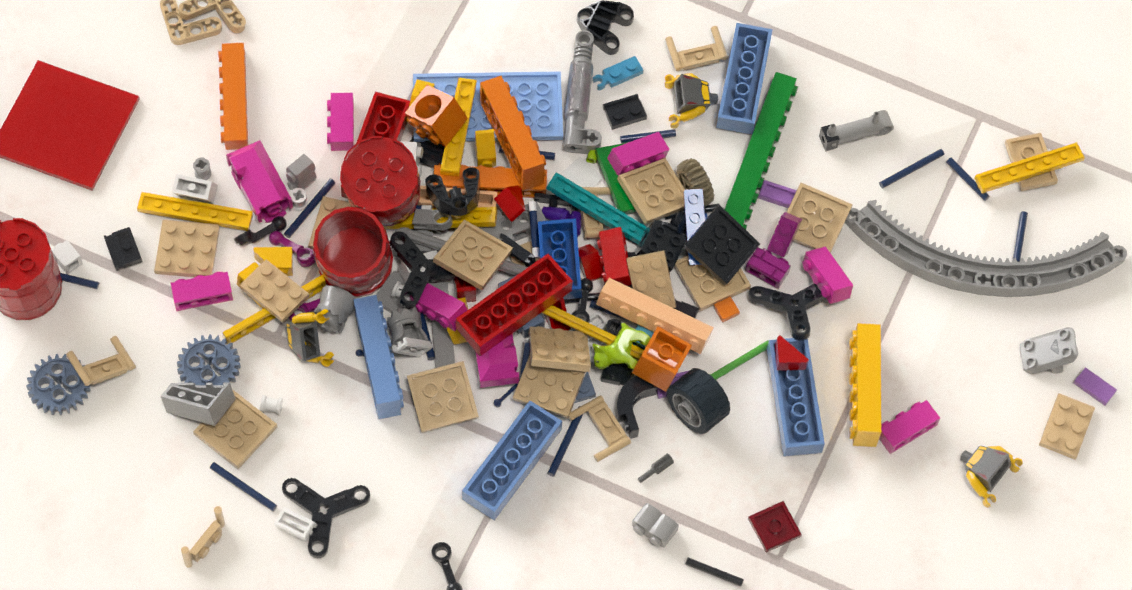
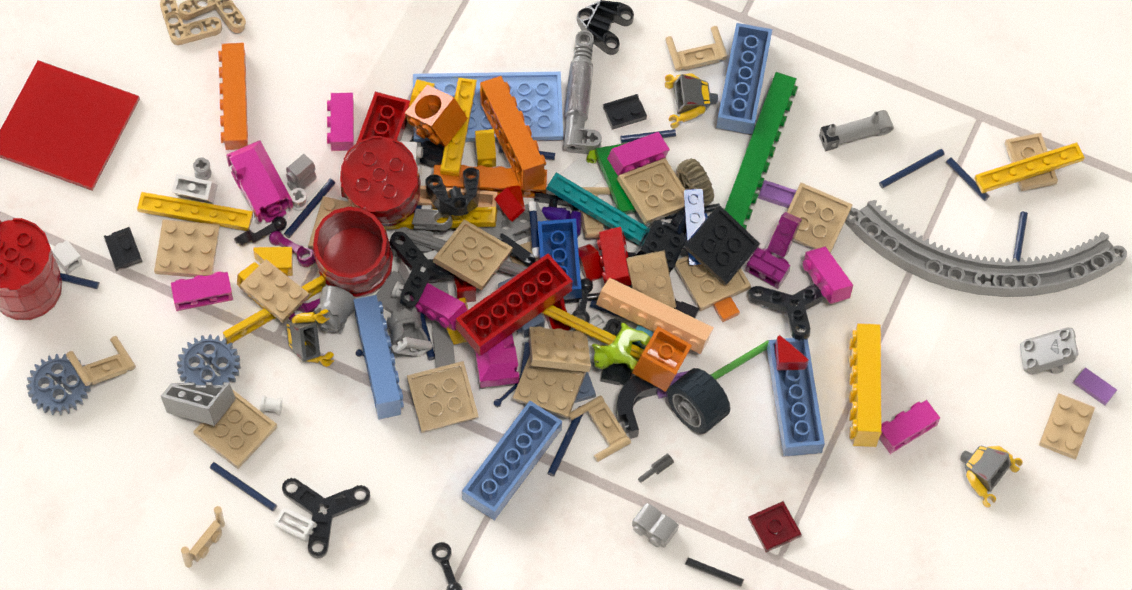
dark azure plate [593,56,644,90] -> none

